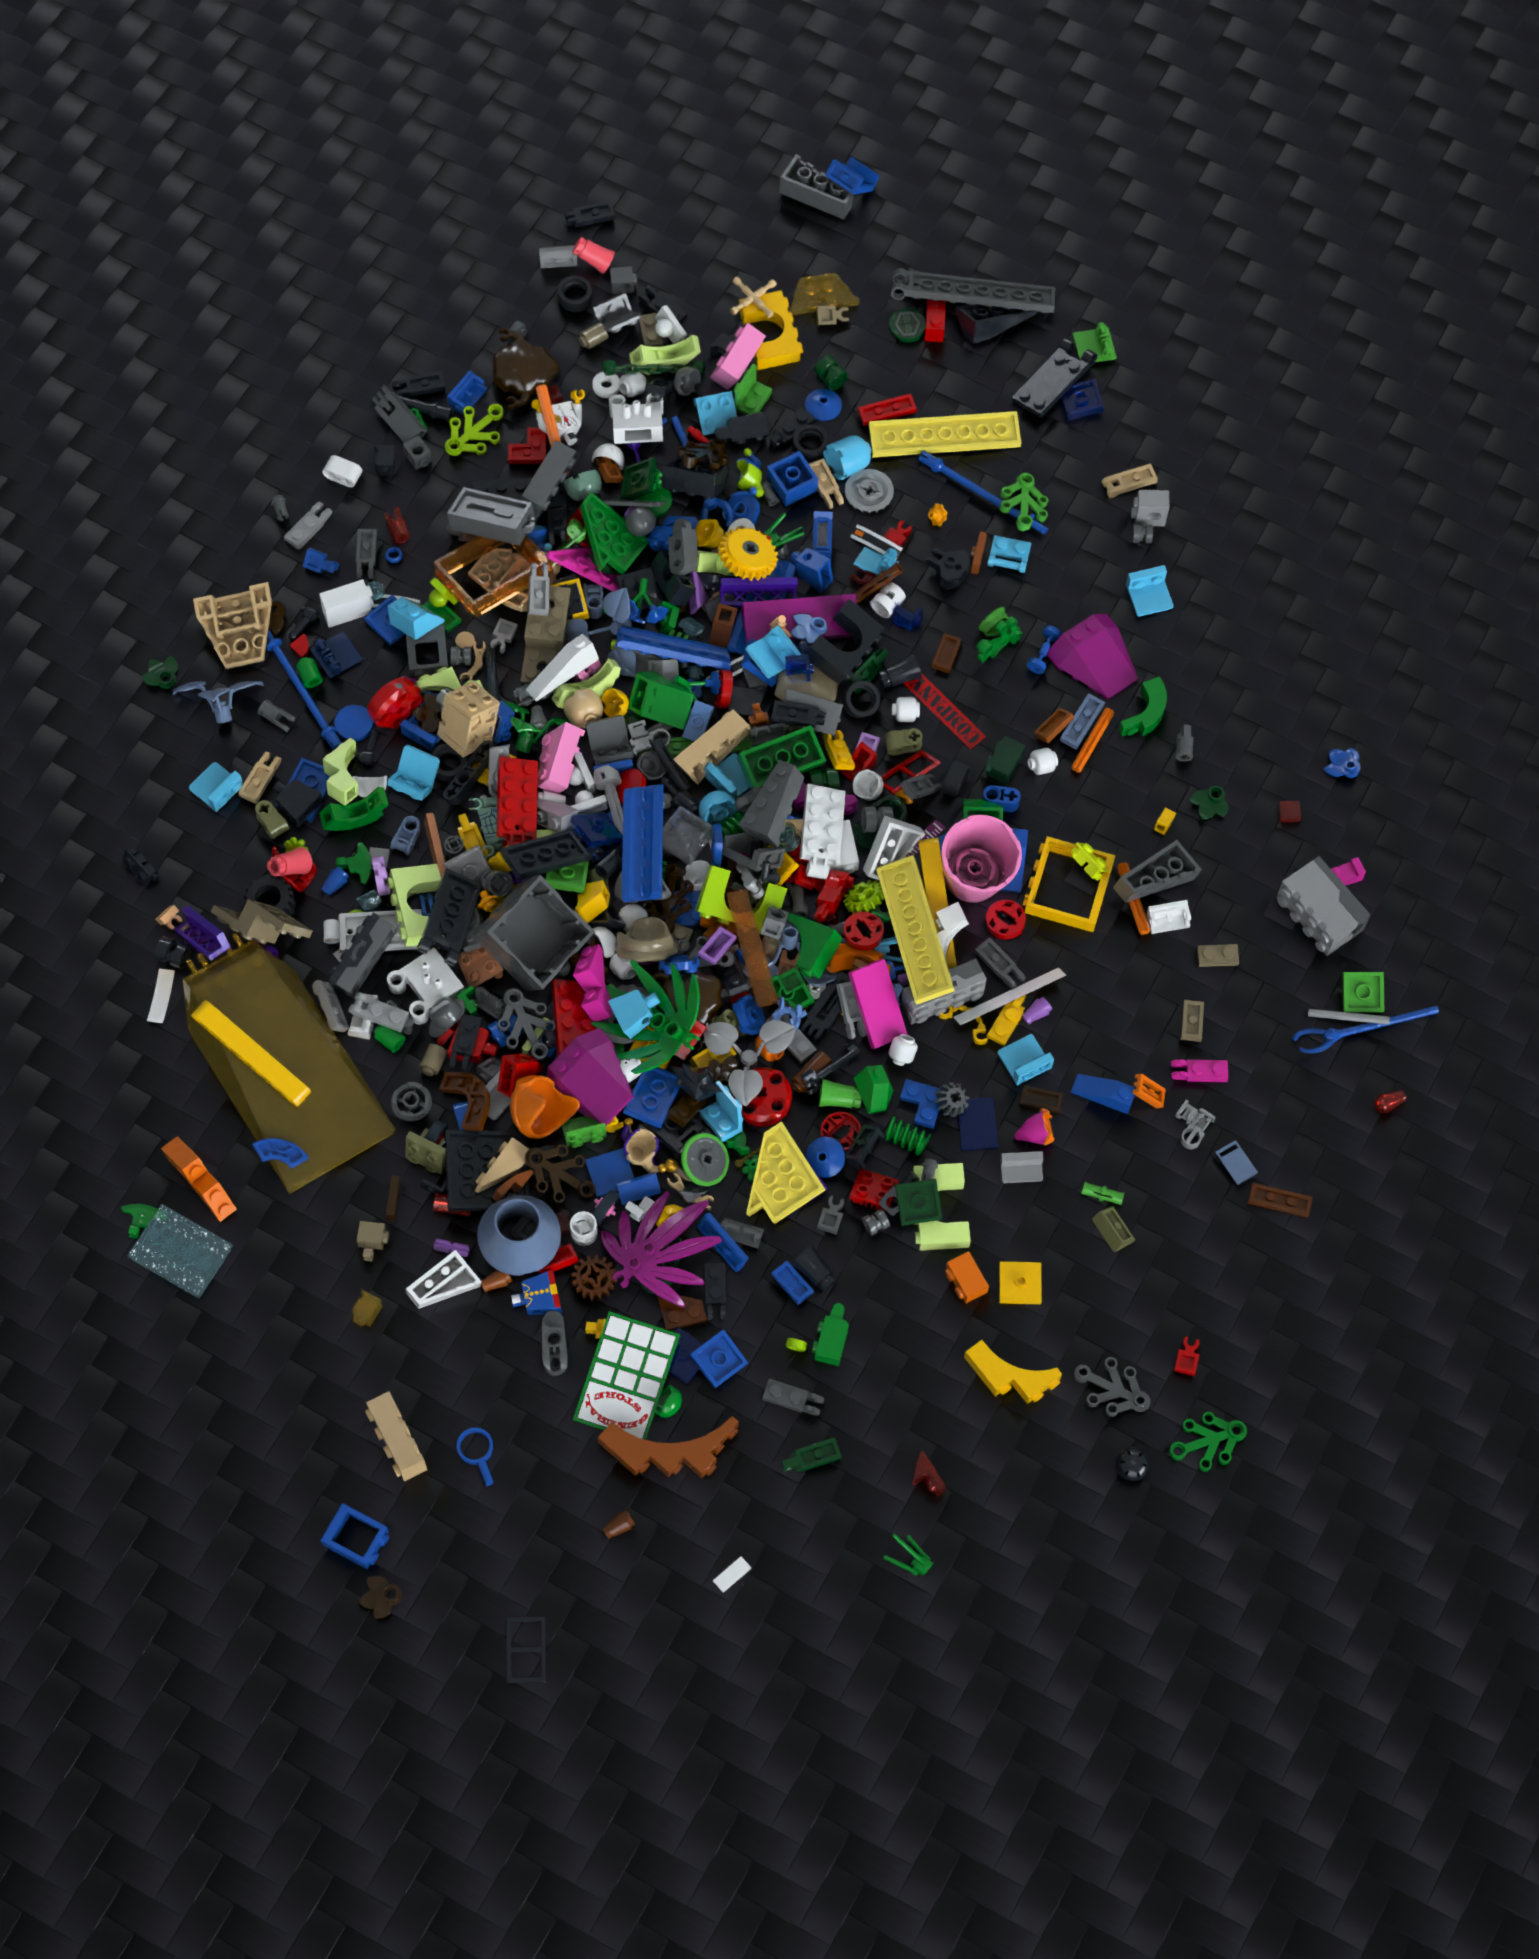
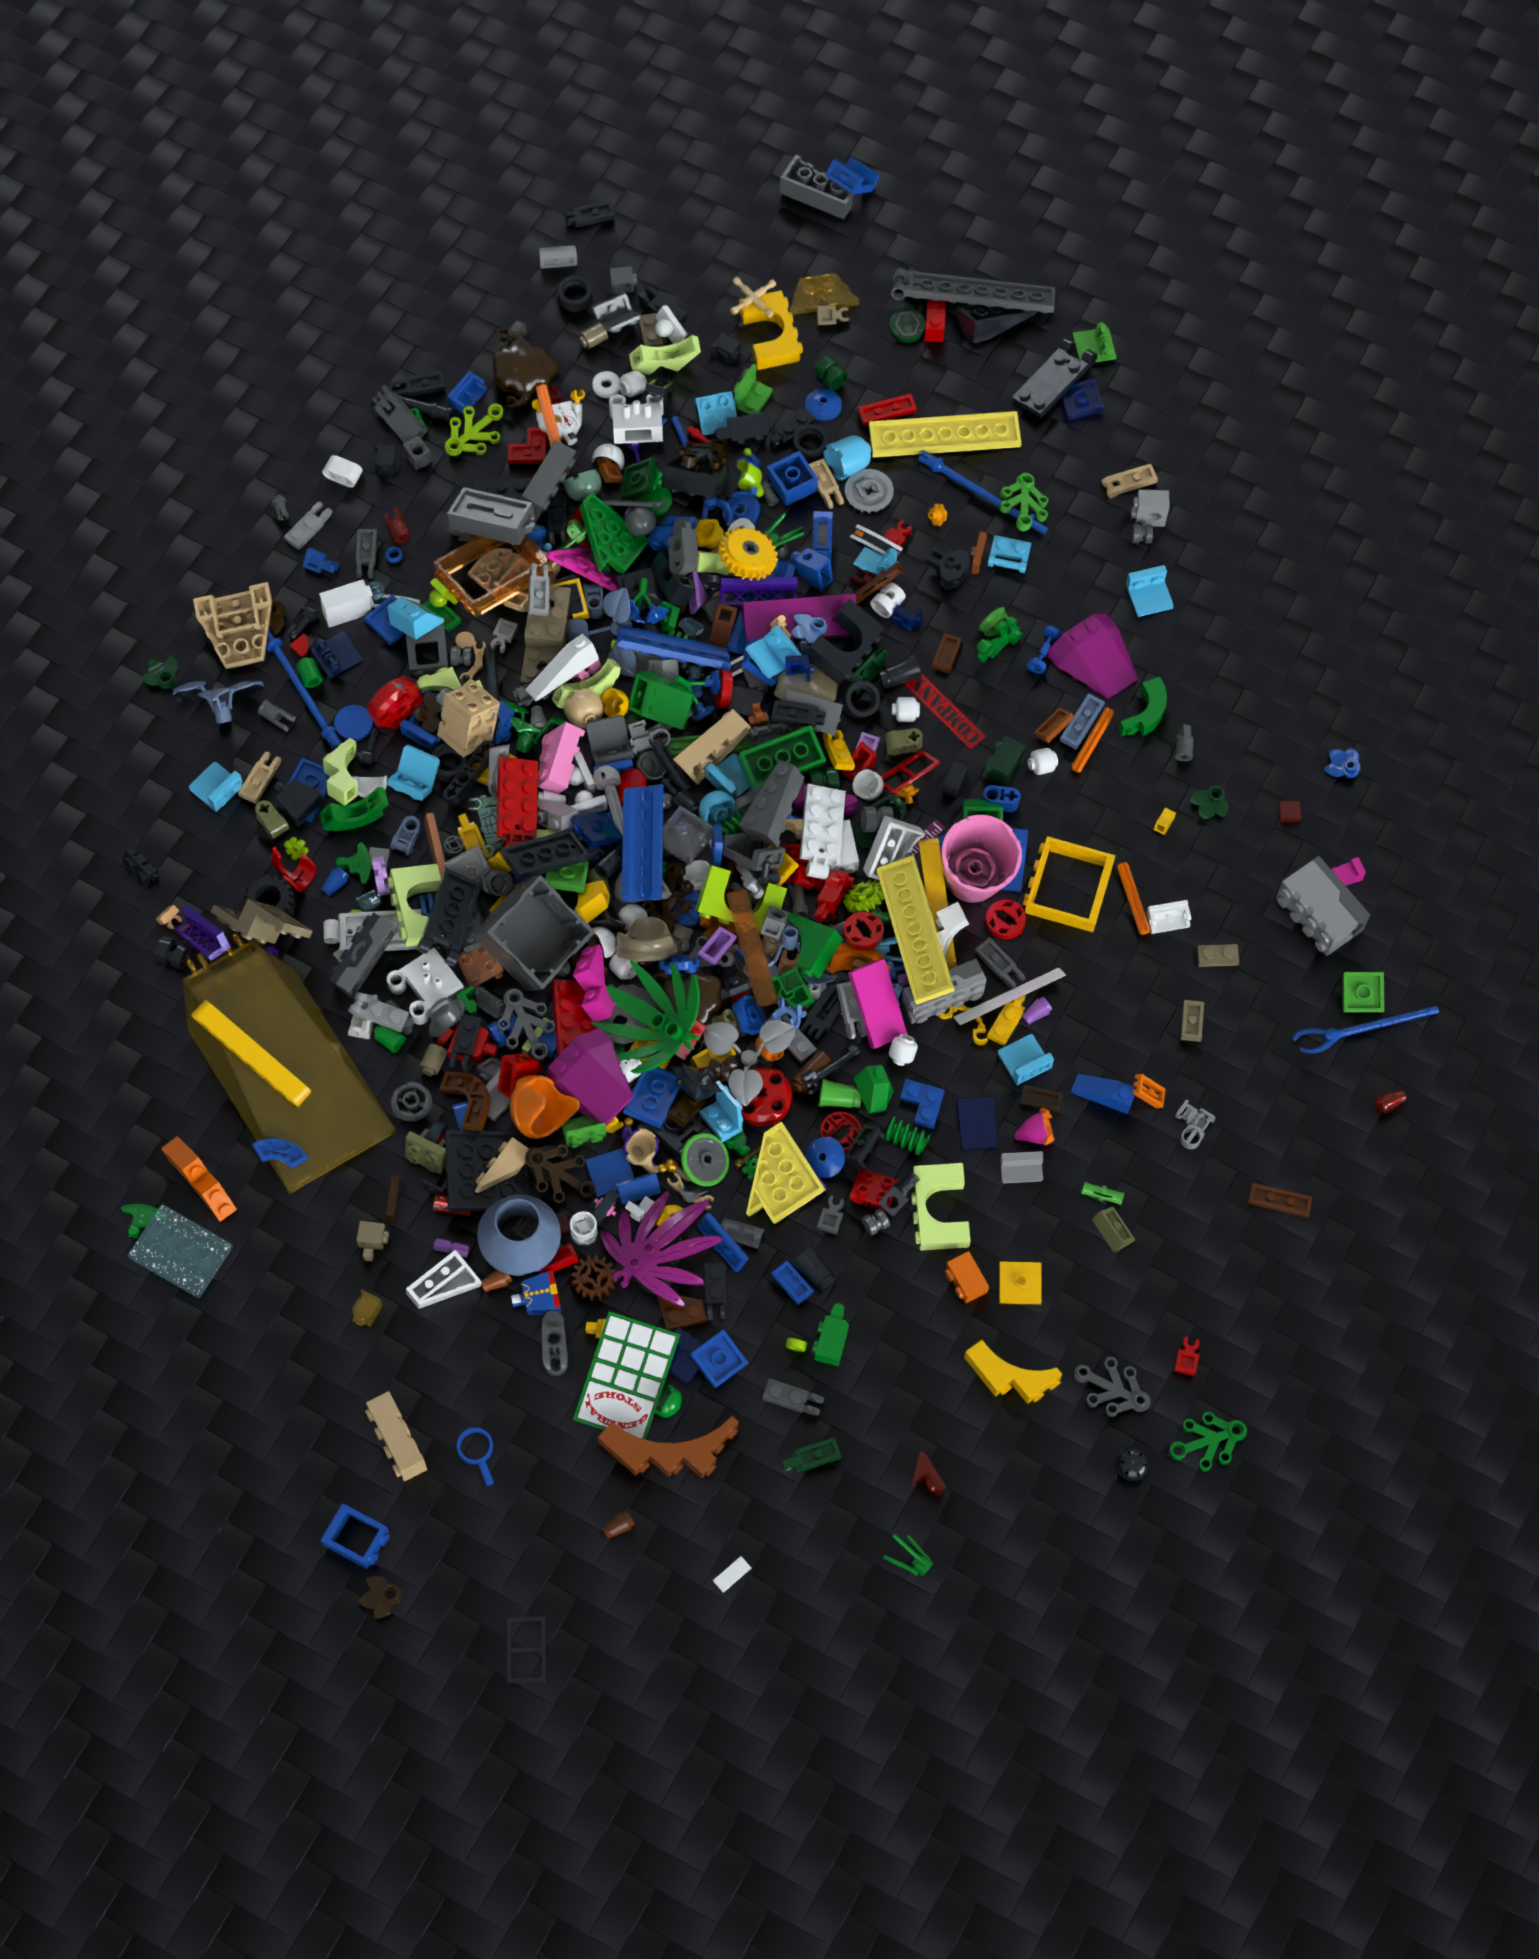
white sticker [147,968,175,1023] -> none
coral plant [267,847,312,876] -> none
light grey hinge [312,980,349,1032] -> none
light orange plant [477,890,499,912] -> none
dark orange slope [492,1170,534,1201] -> none
black piece [541,1030,557,1049] -> none
coral plant [572,237,615,274] -> none
dark green piece [601,360,706,376] -> none
medium azure torso [608,990,661,1039] -> none
dark grey hair [674,367,701,396] -> none
medium blue plate [682,700,715,741] -> none
bright pink wedge [710,323,766,390] -> none
clear light blue wheel [779,827,800,852] -> none
dark green tile [895,1178,943,1226] -> none
dark grey hinge [900,774,942,800] -> none
dark grey pin [921,1159,938,1181] -> none
dark grey gear [934,1082,970,1117] -> none
neon yellow hinge [1071,842,1109,880] -> none
dark grey wedge [1113,840,1202,903] -> none
dark pink hinge [1171,1059,1228,1082] -> none
sand blue piece [1215,1140,1258,1185] -> none
light grey bar [1308,1009,1390,1025] -> none

